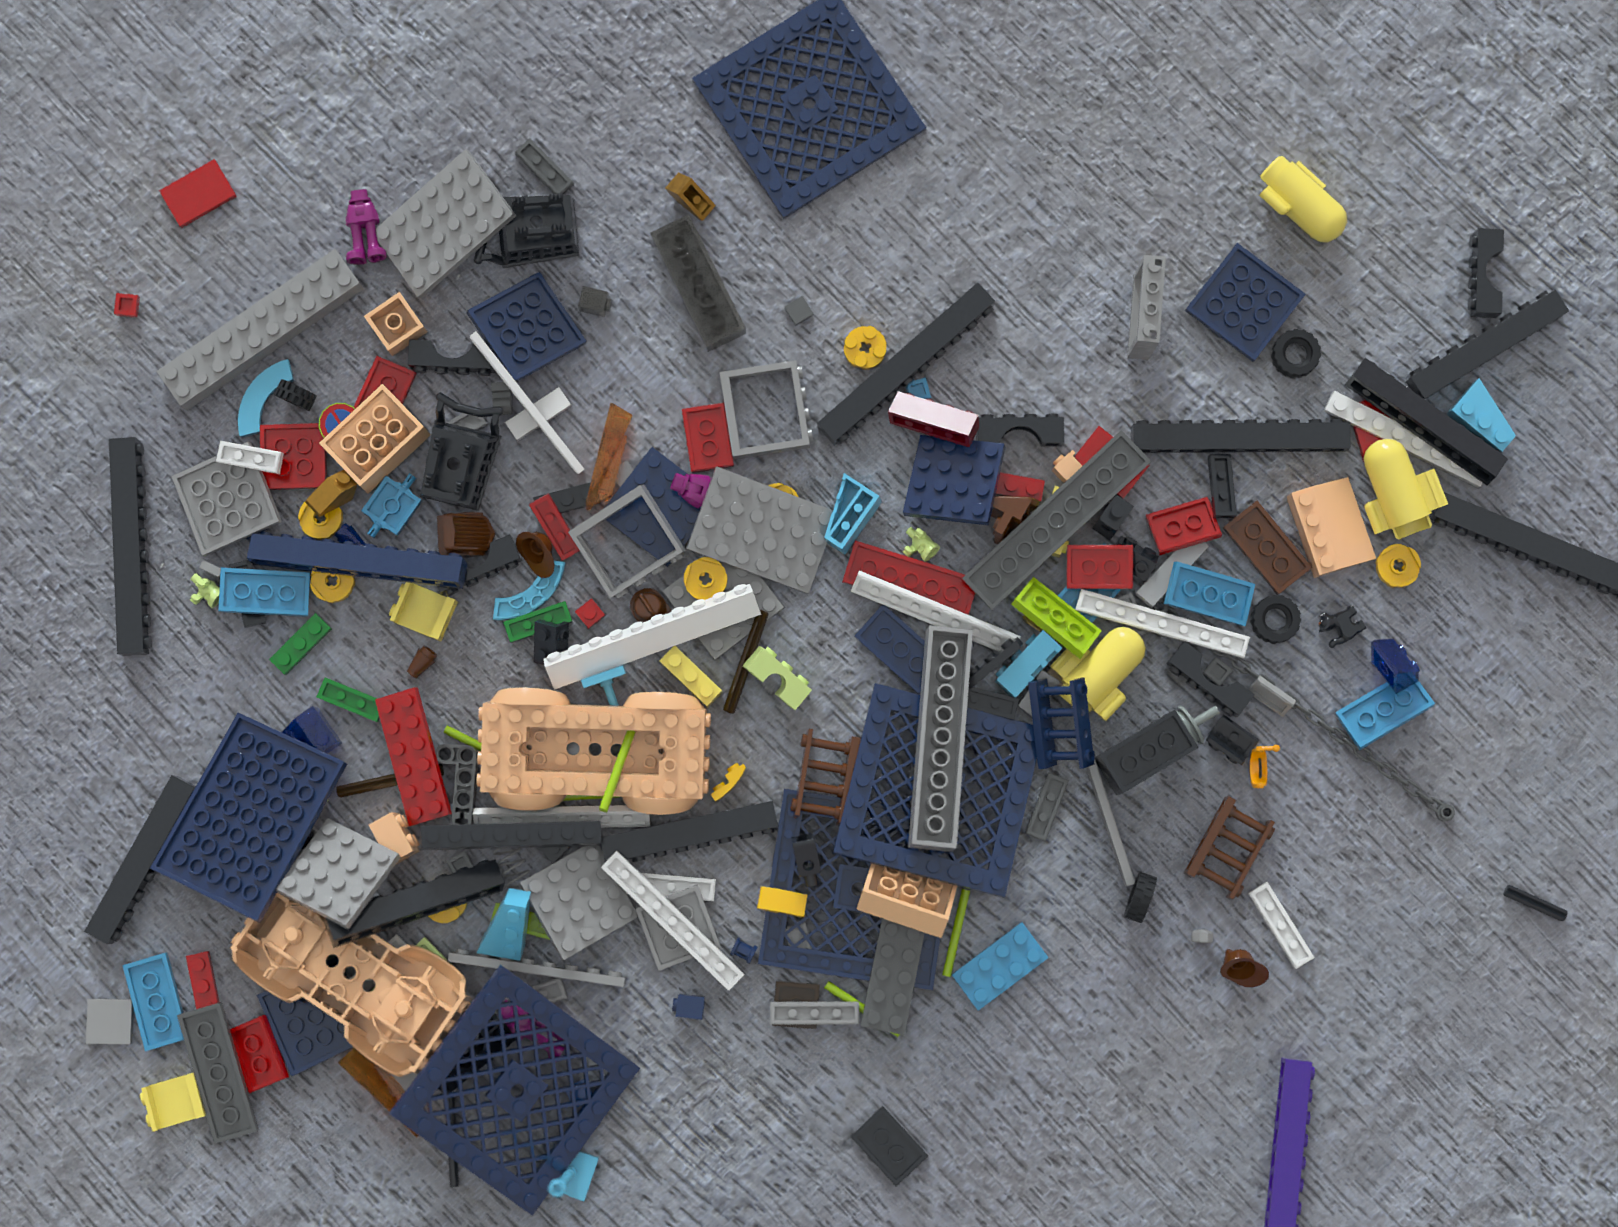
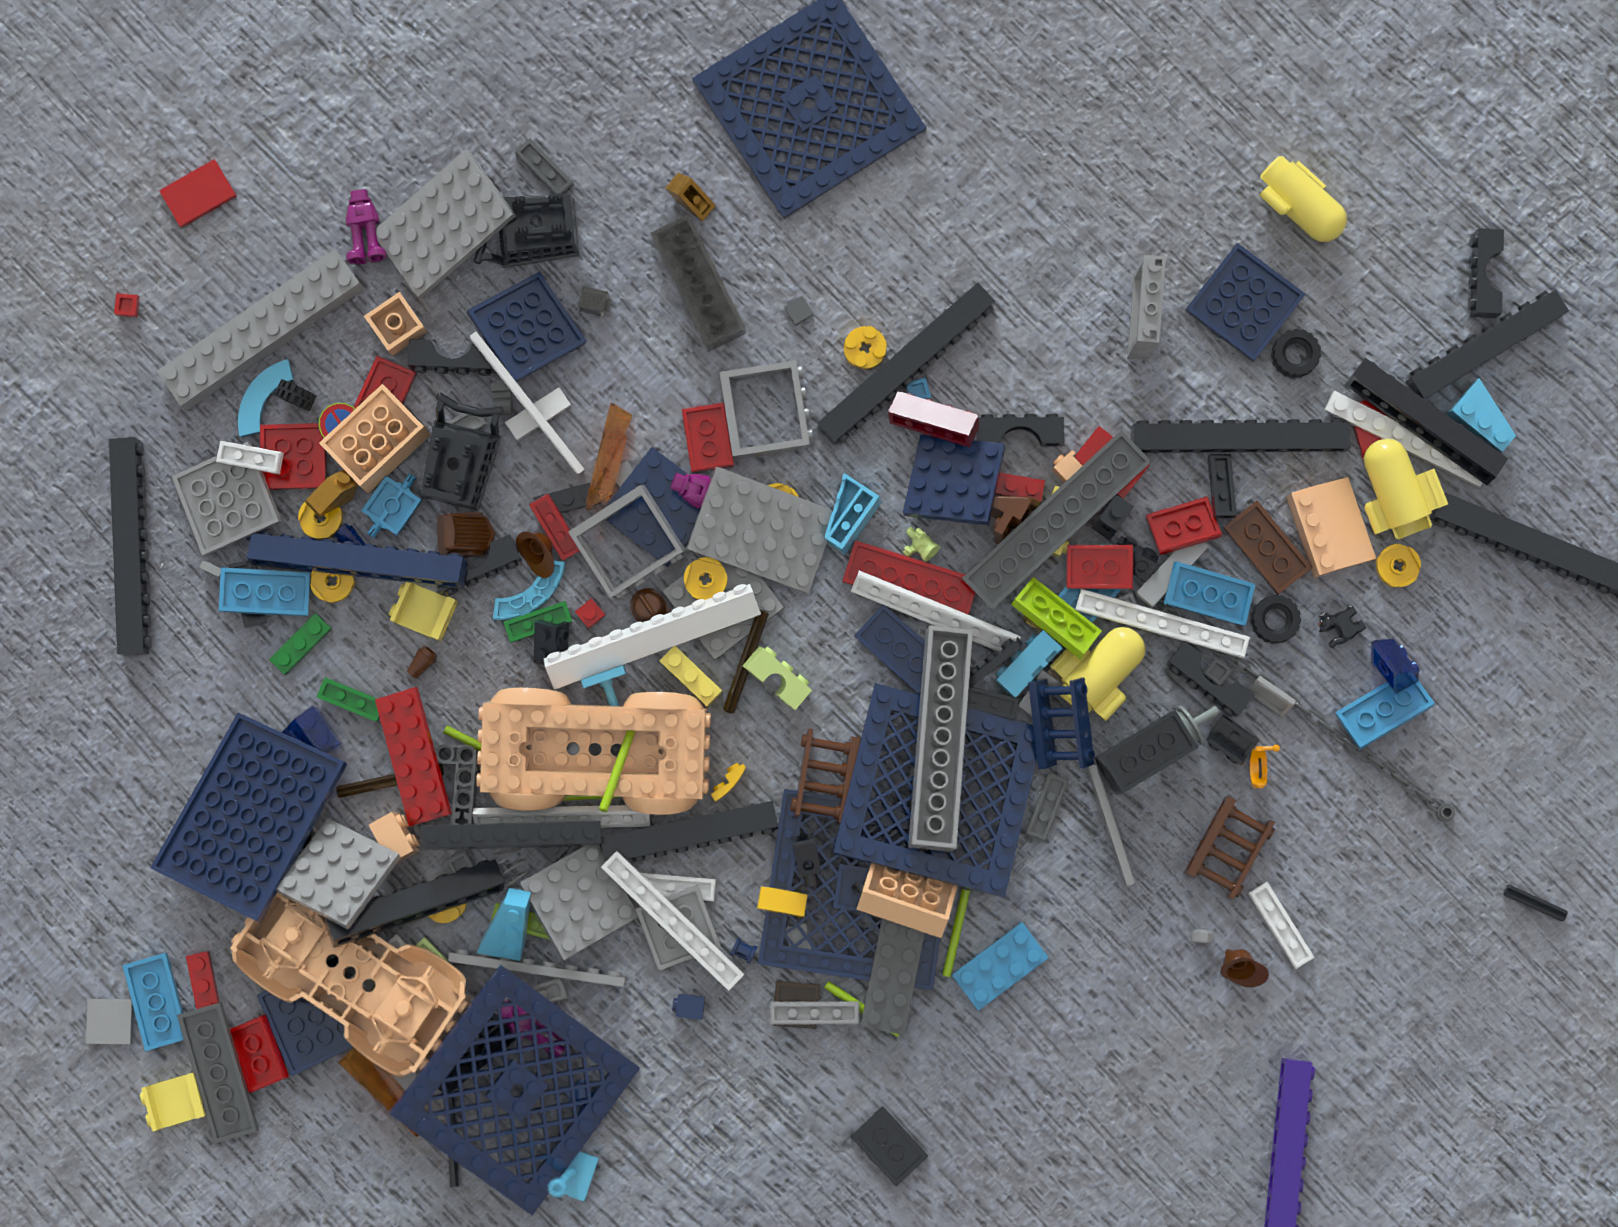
black brick [84,775,196,944] -> none
yellowish green piece [190,573,220,608] -> none
black tyre [1124,872,1157,923] -> none

